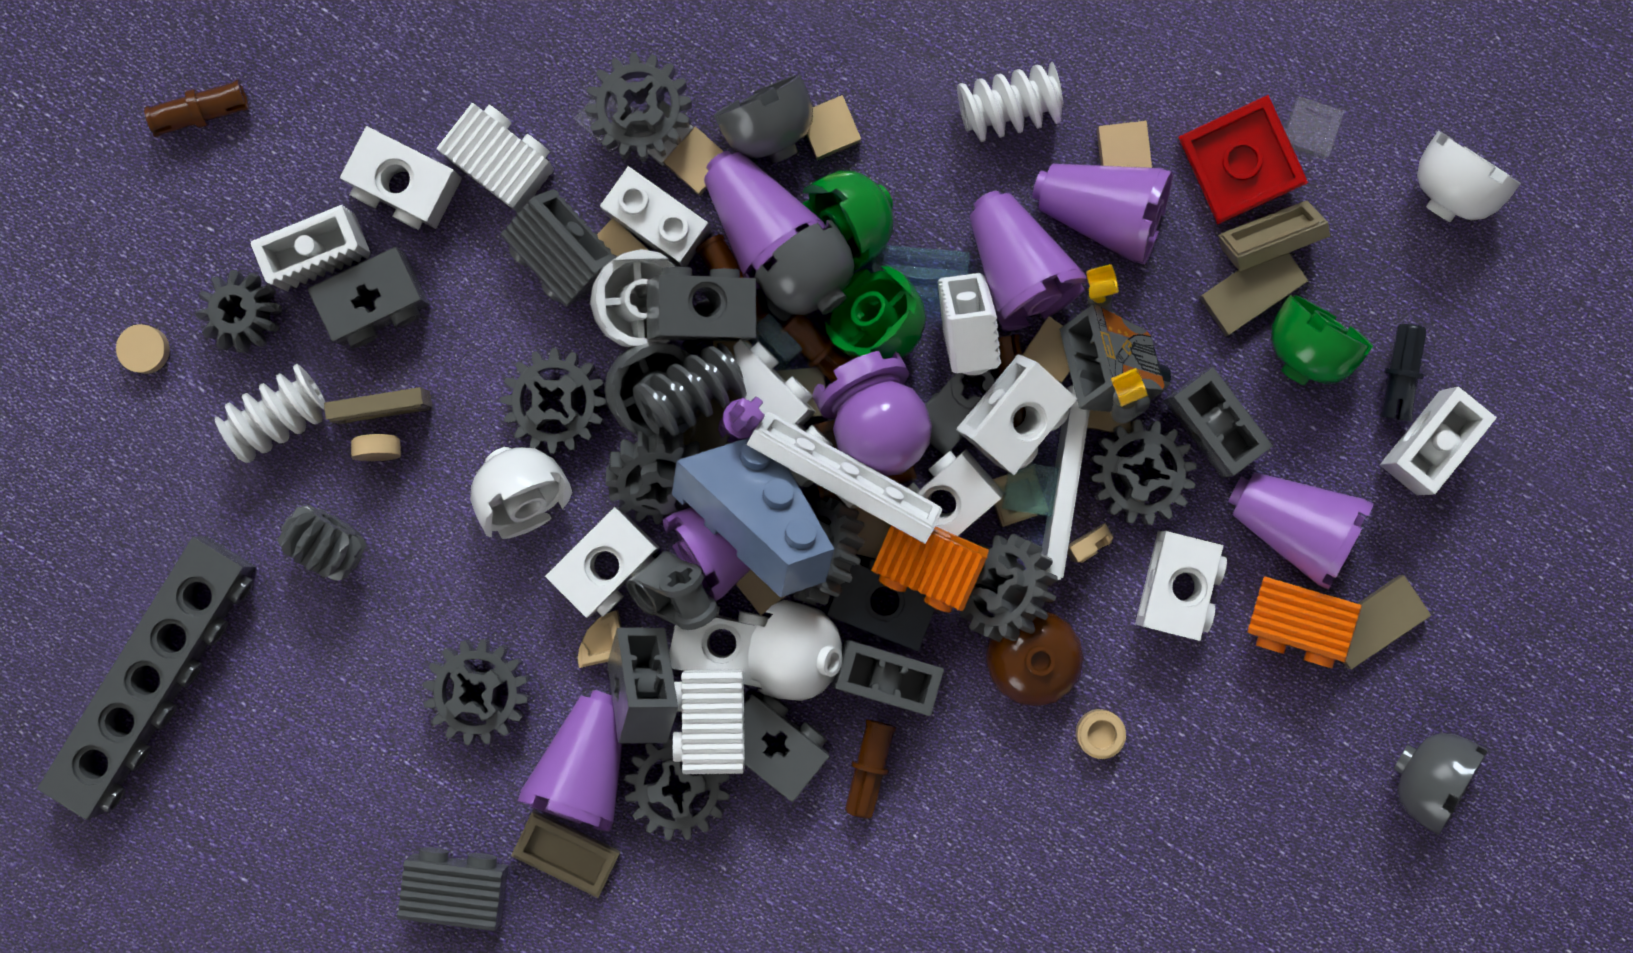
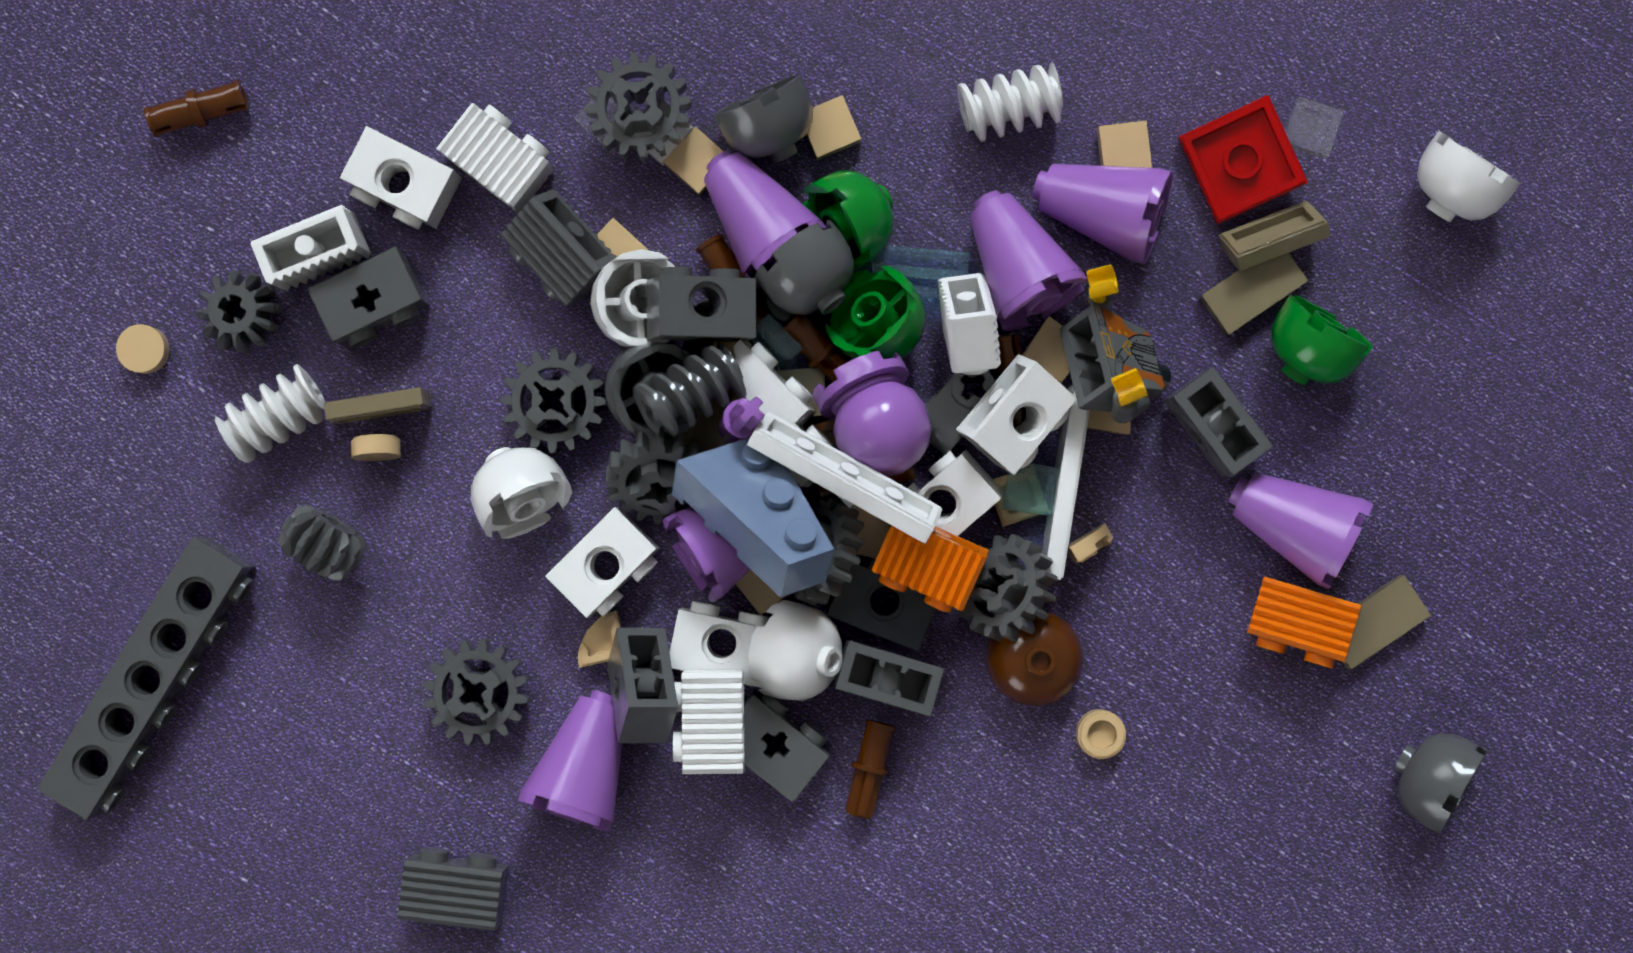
dark tan tile [511,810,621,898] -> none
white brick [600,166,711,267] -> none
dark grey gear [625,733,731,840] -> none
dark grey piece [626,551,718,630] -> none
dark grey gear [1088,420,1197,525] -> none
white brick [1135,531,1227,641] -> none
black axle [1380,324,1427,422] -> none
white brick [1380,387,1497,495] -> none

